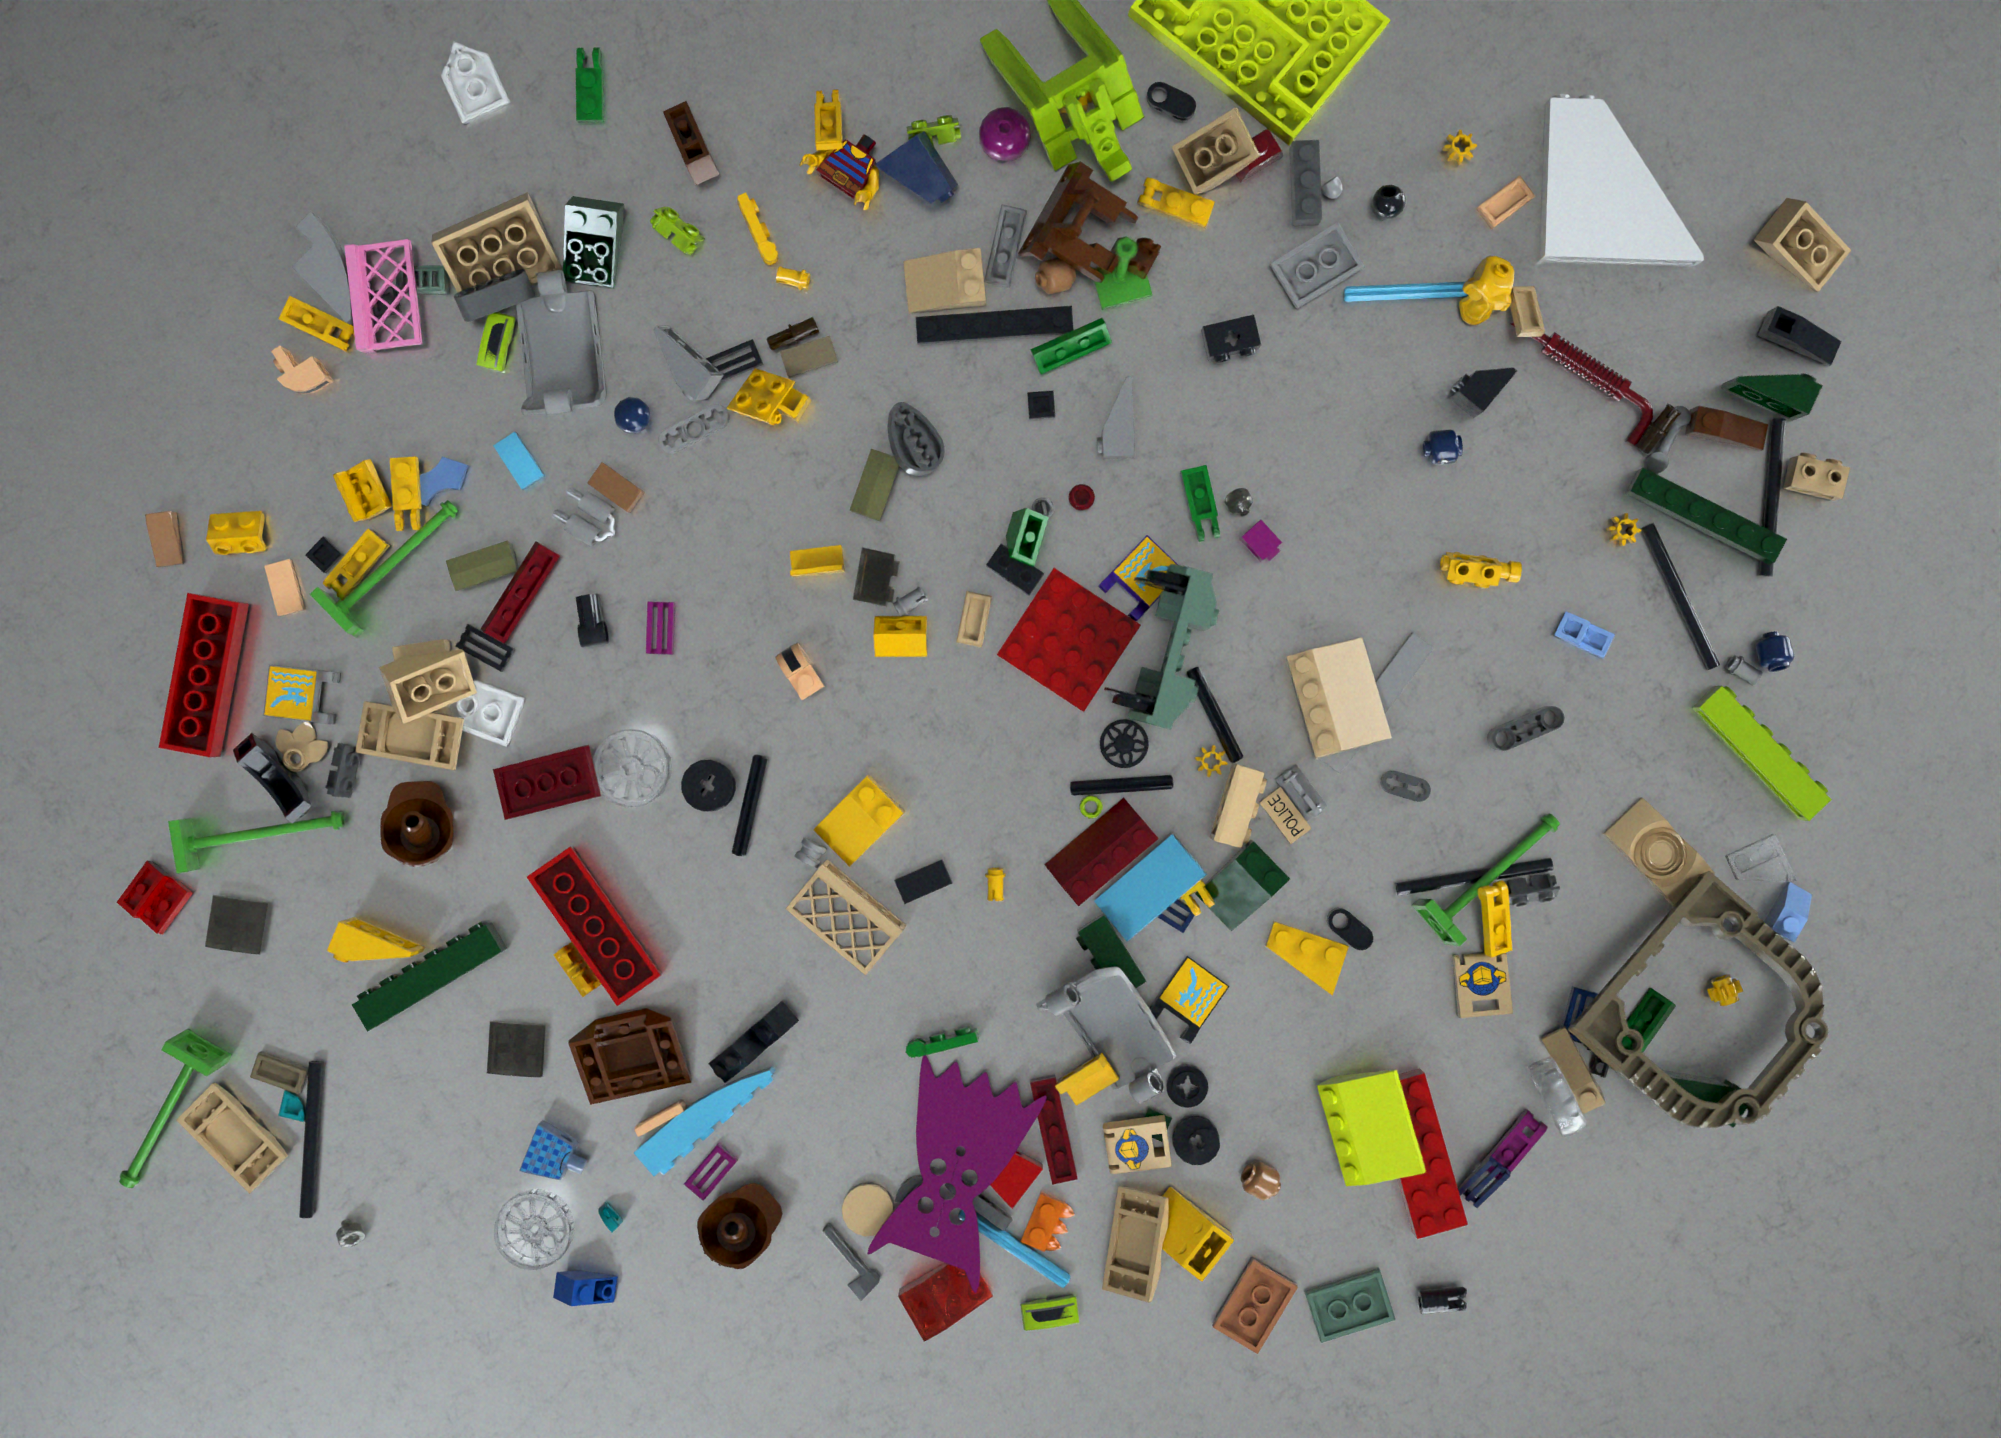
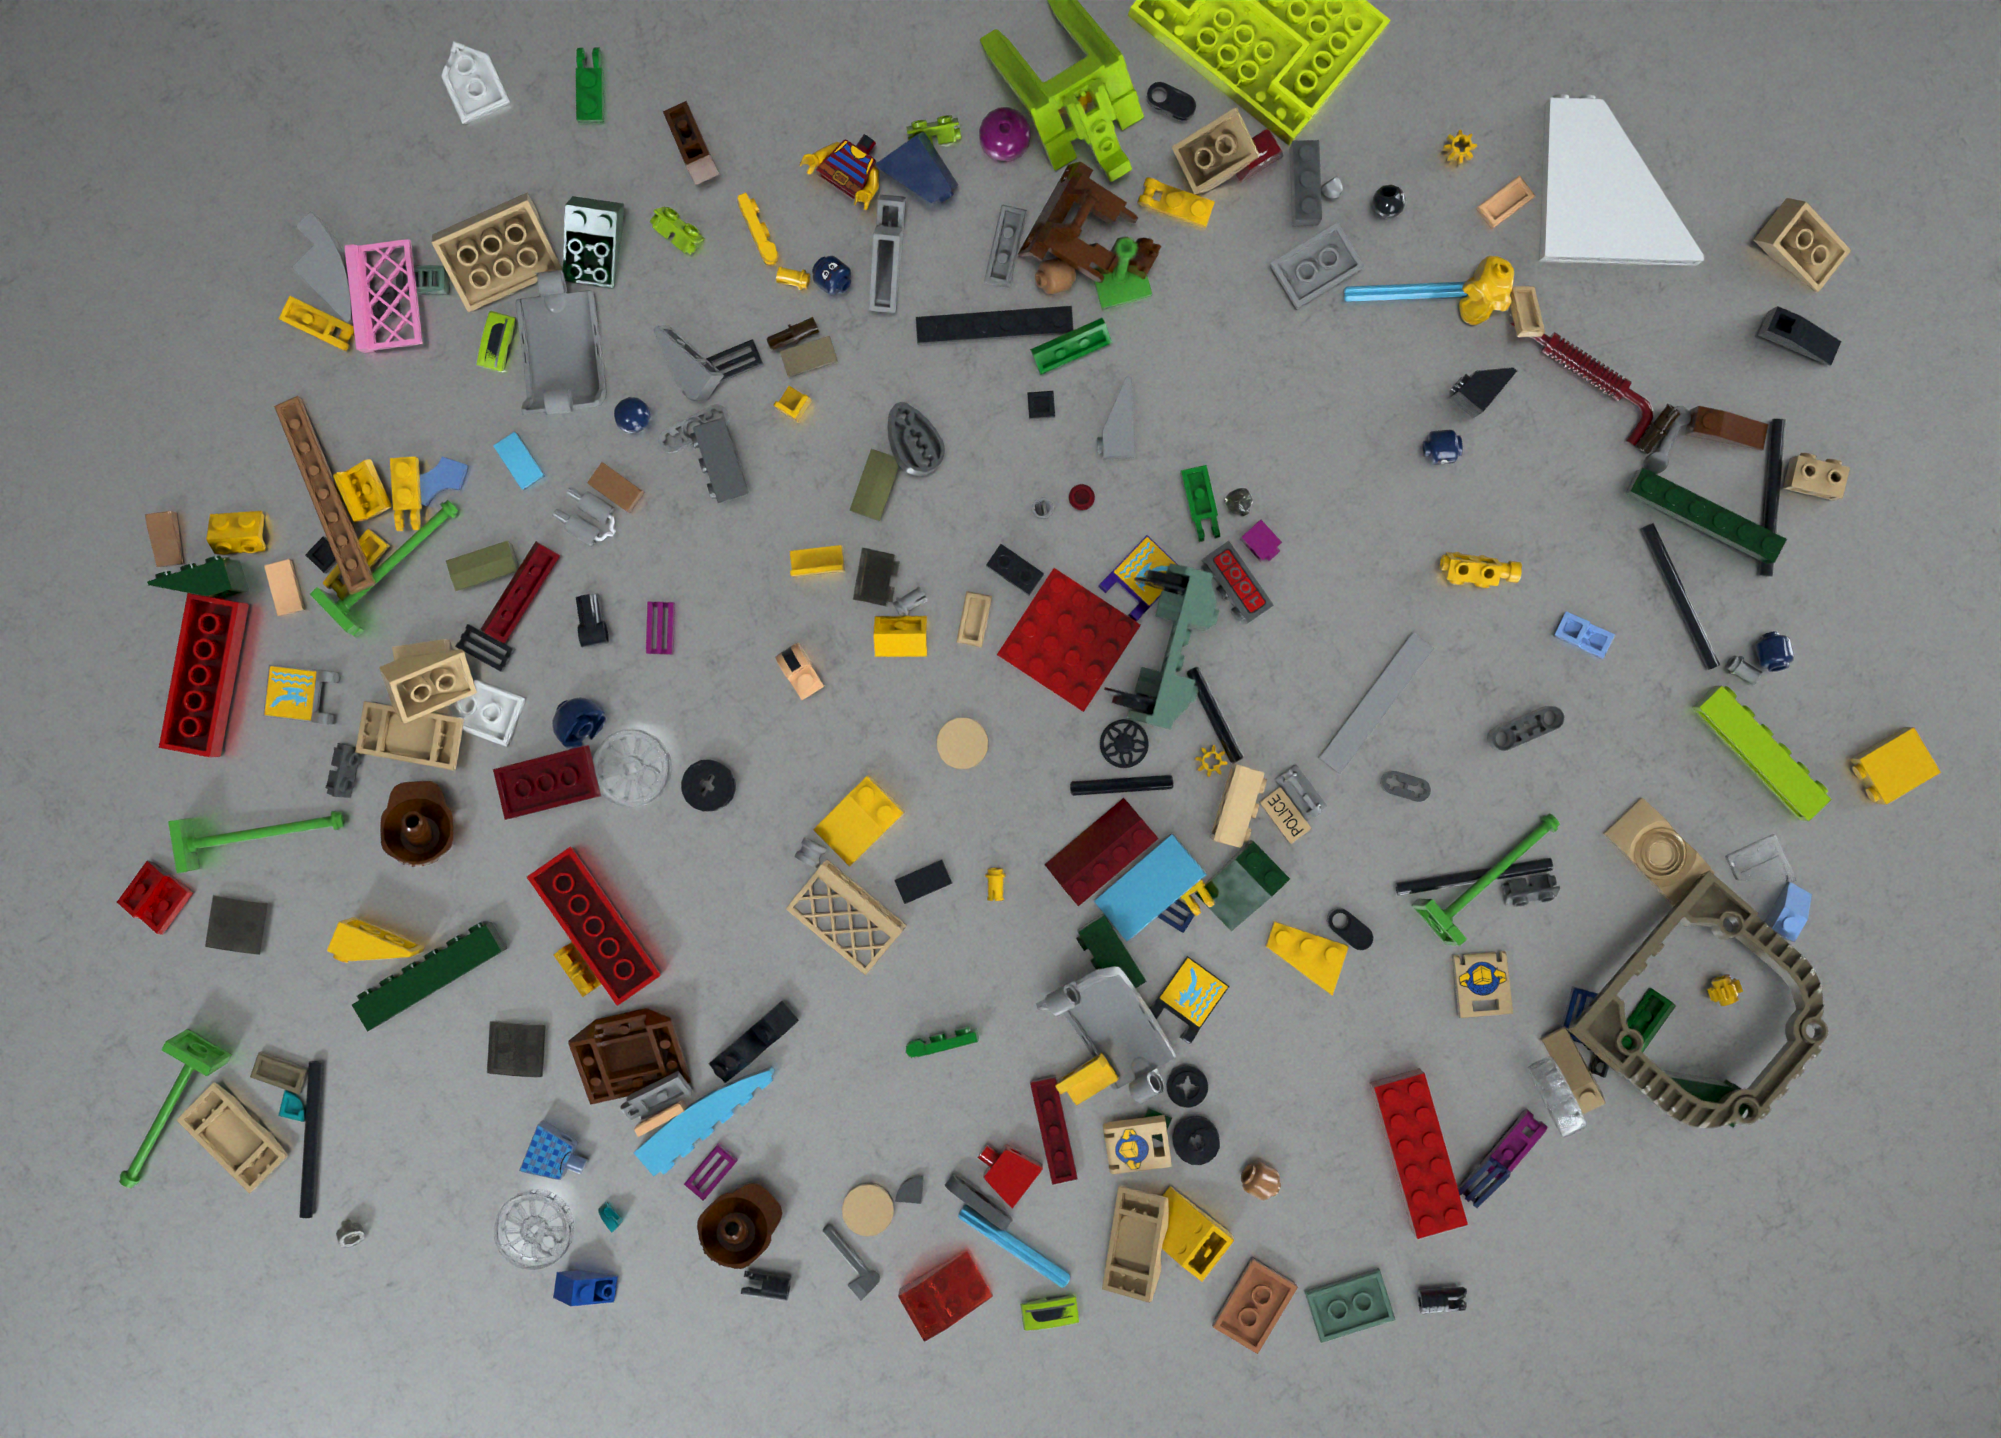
black arch [233,733,312,824] -> none
light nougat brick [271,346,333,394] -> none
tan plate [276,721,328,772] -> none
dark grey beam [454,269,535,322] -> none
yellow hinge [727,368,796,425] -> none
black axle [732,754,767,857] -> none
yellow hinge [814,89,843,151] -> none
magenta piece [867,1055,1047,1293] -> none
tan slope [903,248,986,314] -> none
green slope [1006,508,1049,567] -> none
orange plate [1020,1192,1075,1252] -> none
lime axle [1079,795,1103,819] -> none
black brick [1201,314,1261,363] -> none
tan slope [1286,638,1392,759] -> none
neon yellow slope [1317,1070,1426,1186] -> none
yellow plate [1477,880,1512,958] -> none
yellow gear [1606,513,1642,546] -> none
dark green slope [1721,373,1823,421] -> none
none -> dark green slope [147,555,249,599]
none -> medium nougat tile [274,396,376,595]
none -> dark blue cylinder [552,697,606,749]
none -> light grey hinge [620,1071,692,1120]
none -> dark grey brick [690,417,749,503]
none -> black hinge [741,1271,791,1301]
none -> dark blue head [812,255,851,295]
none -> light grey slope [869,194,906,313]
none -> tan tile [937,718,988,769]
none -> brick [1201,541,1274,624]
none -> yellow brick [1851,727,1941,805]

